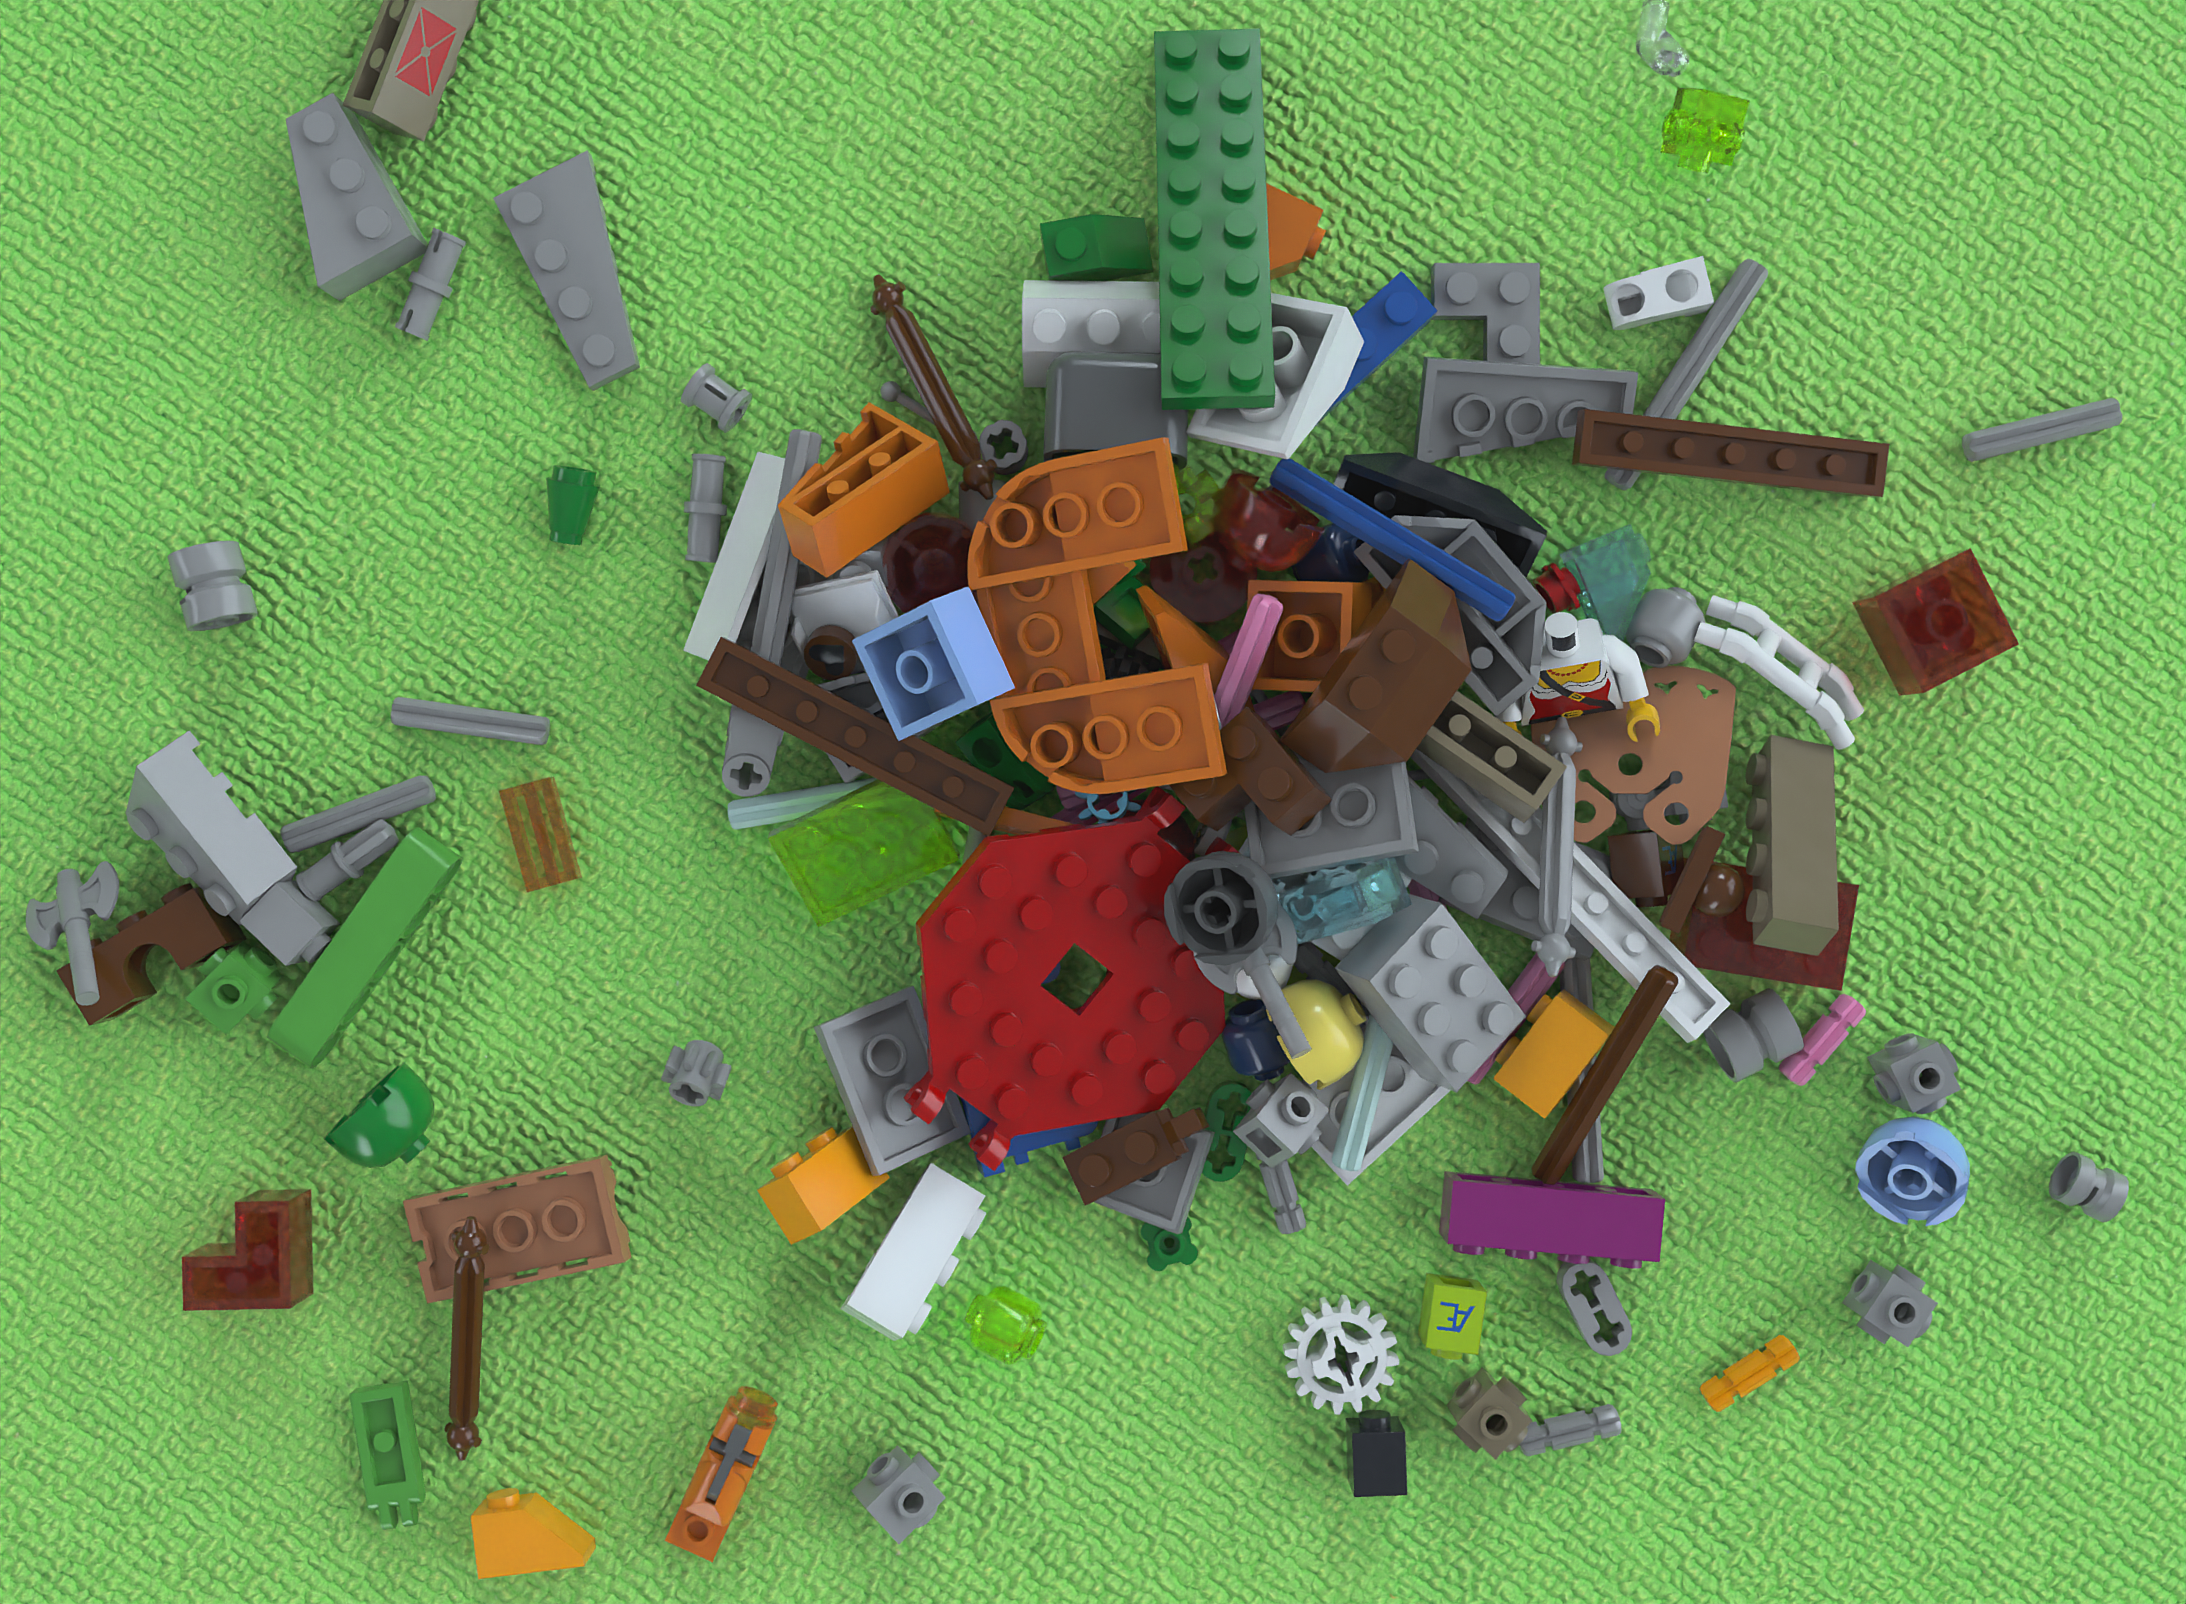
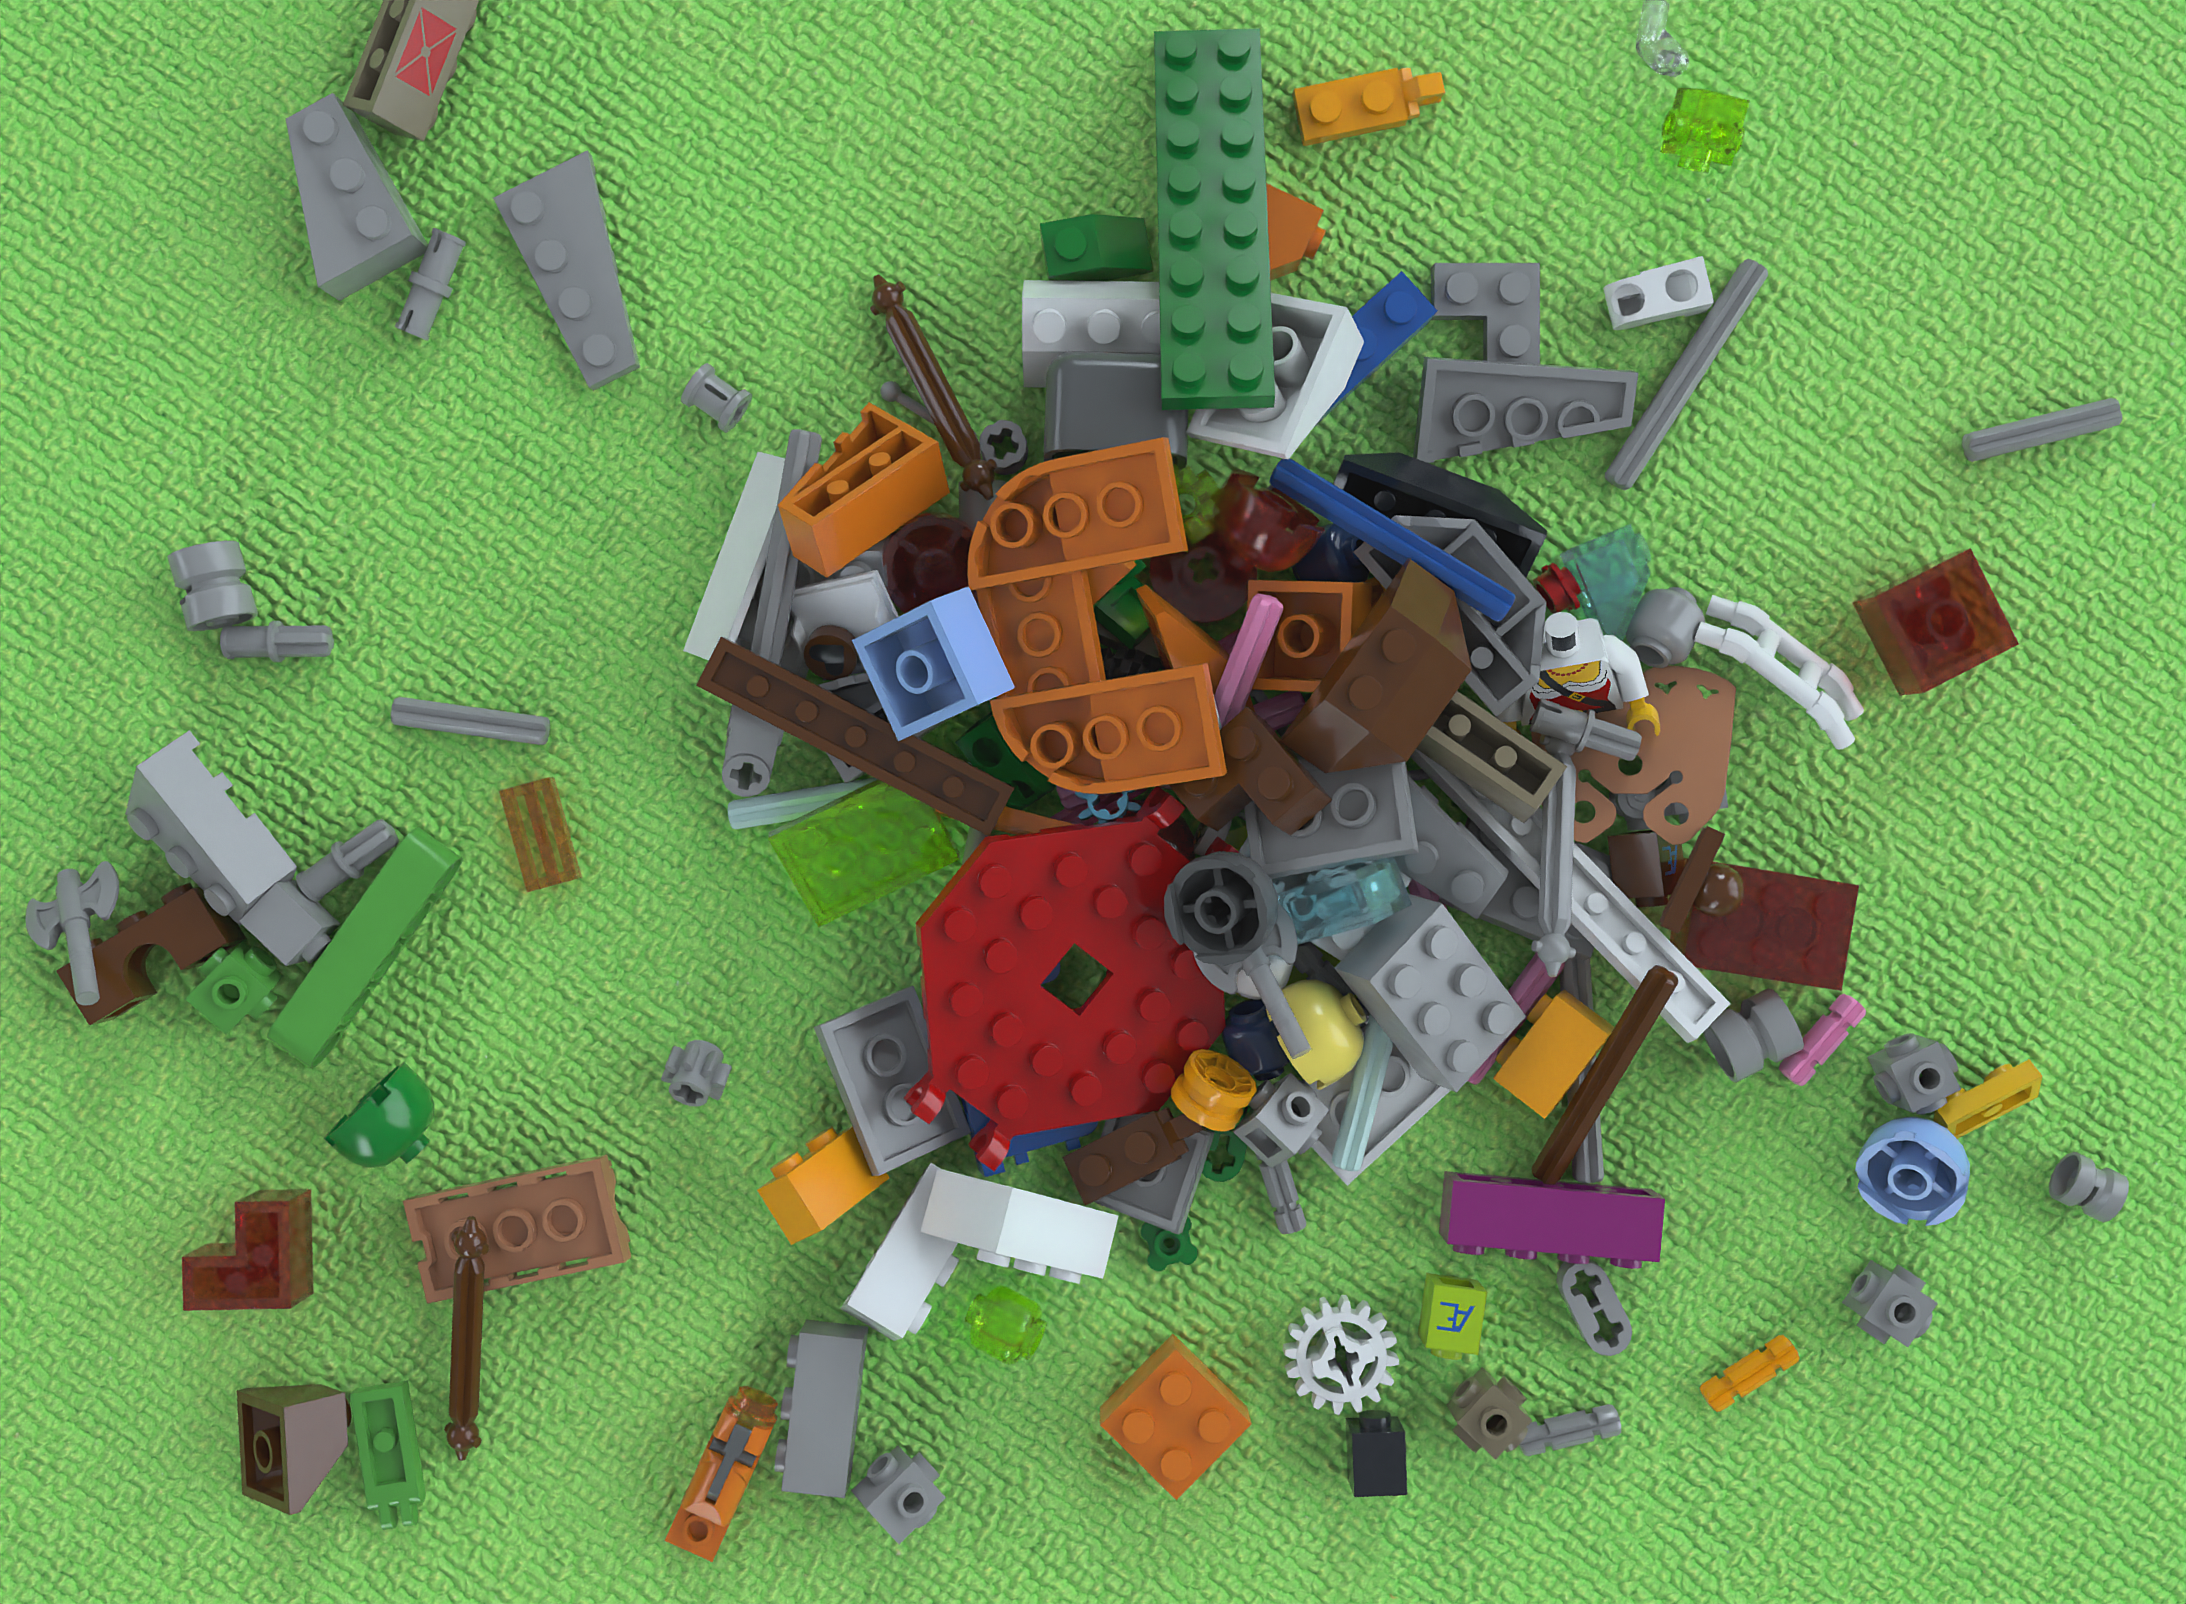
light grey axle [280,775,436,852] -> none
light orange slope [471,1488,596,1579] -> none
green cone [546,465,600,545] -> none
light grey pin [684,454,727,563] -> none
reddish brown plate [1572,409,1890,498] -> none
dark tan brick [1746,735,1839,956] -> none
none -> light grey axle [220,621,334,662]
none -> slope [237,1384,352,1515]
none -> light grey brick [775,1319,868,1498]
none -> white wedge [920,1168,1119,1284]
none -> orange brick [1100,1334,1251,1500]
none -> light orange wheel [1171,1049,1257,1131]
none -> light orange hinge [1292,68,1445,146]
none -> light grey axle [1530,698,1642,761]
none -> yellow plate [1934,1059,2042,1139]

